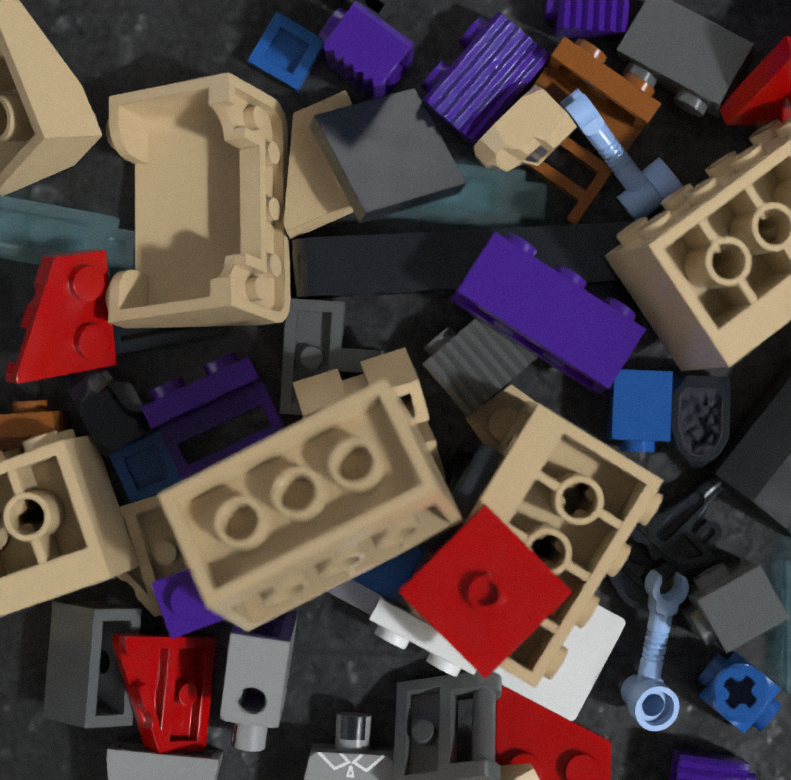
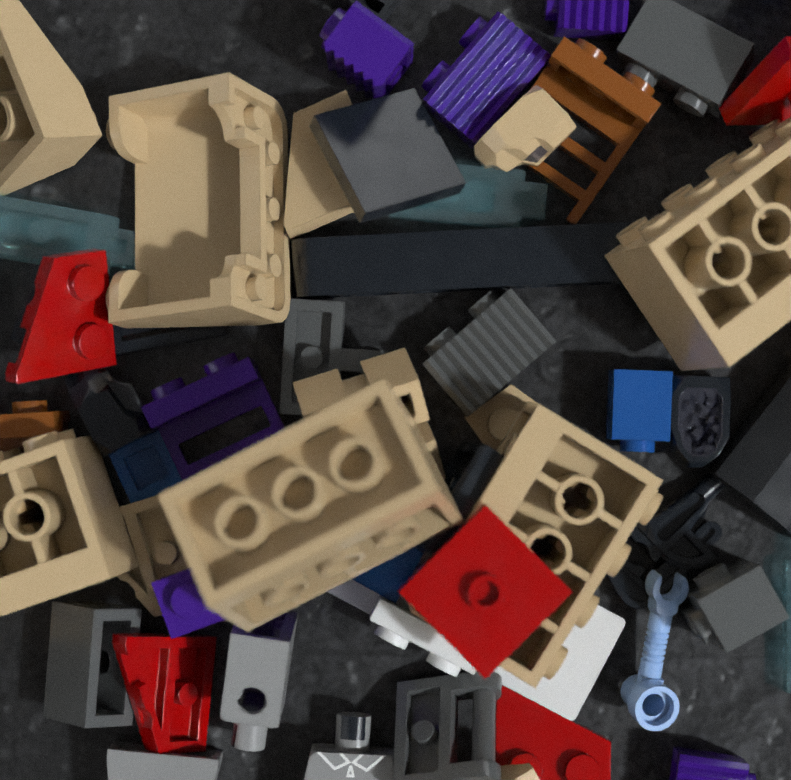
blue tile [247,11,324,93] -> none
dark purple brick [450,232,646,395] -> none
light blue brick [560,89,683,221] -> none
blue connector [697,652,783,734] -> none

